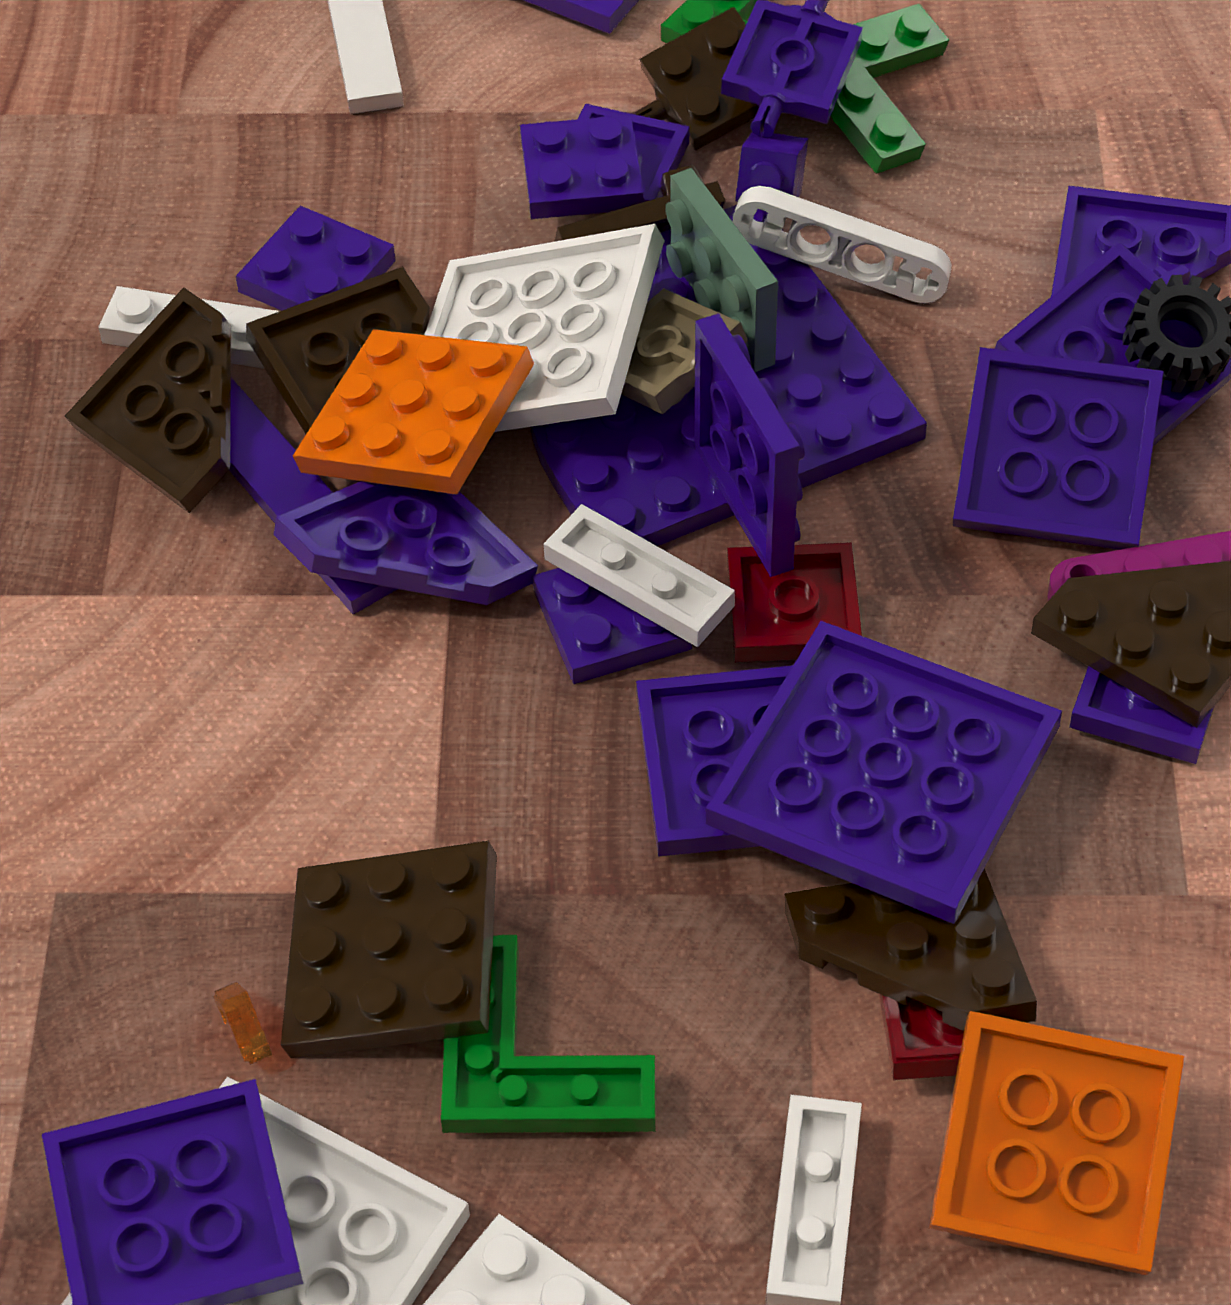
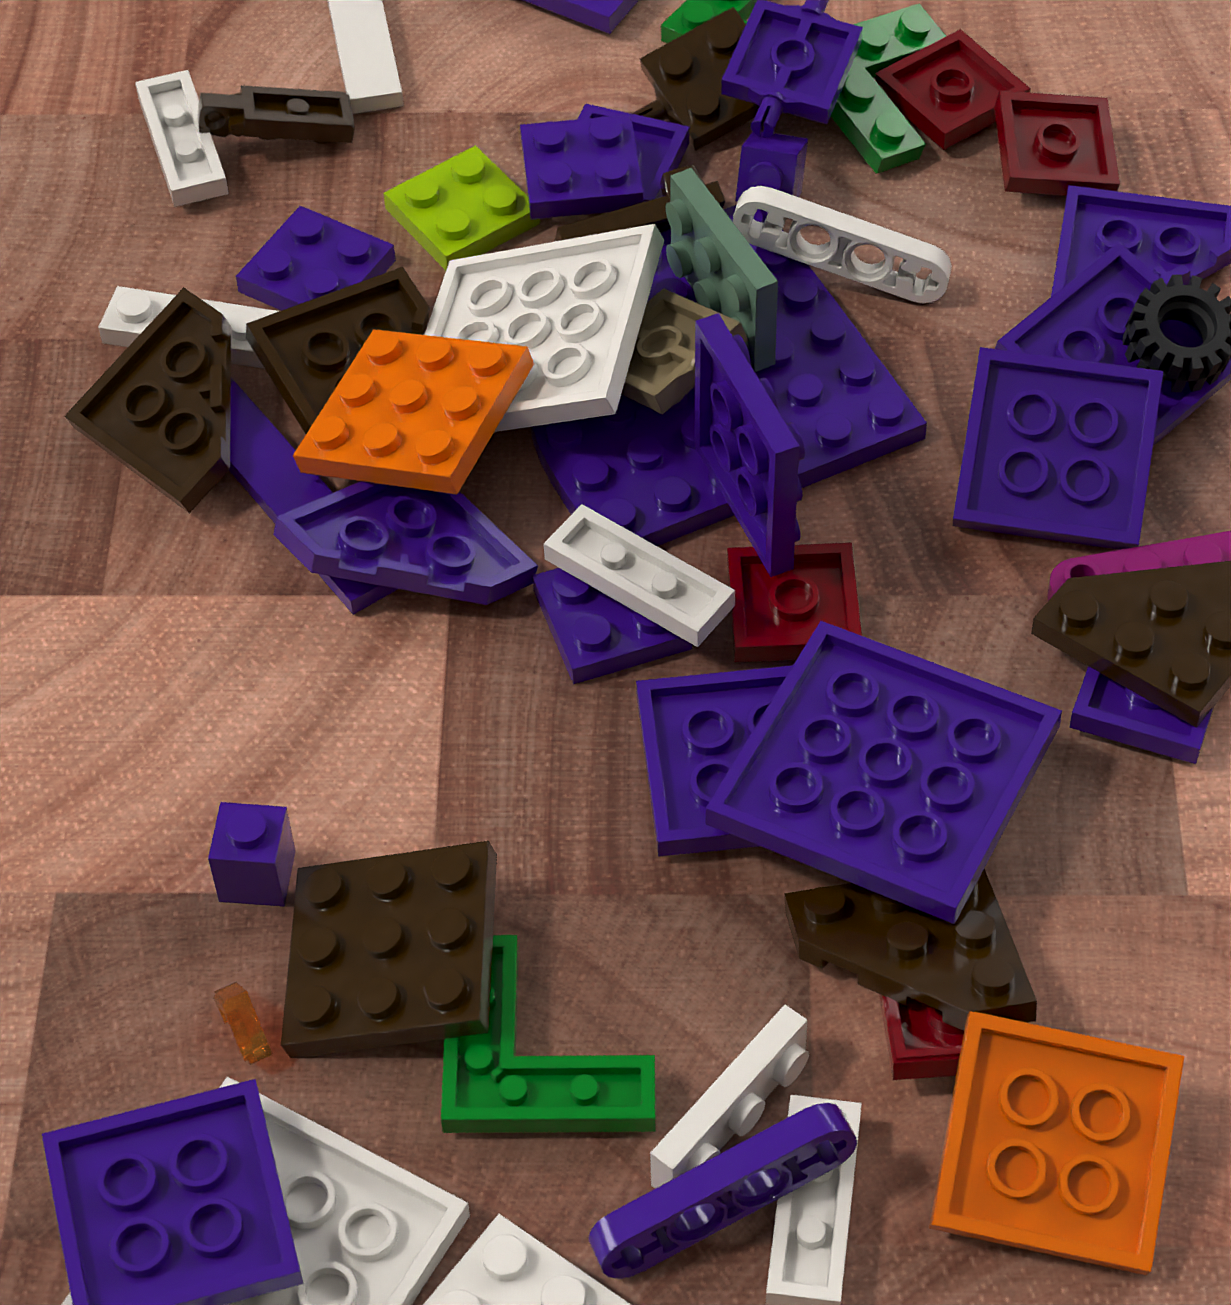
none -> white plate [135,70,229,207]
none -> dark brown hinge [198,85,355,144]
none -> dark purple brick [208,802,296,907]
none -> lime plate [384,145,540,270]
none -> dark purple beam [588,1103,857,1279]
none -> white plate [650,1004,809,1189]
none -> dark red plate [875,29,1030,150]
none -> dark red plate [994,91,1120,196]

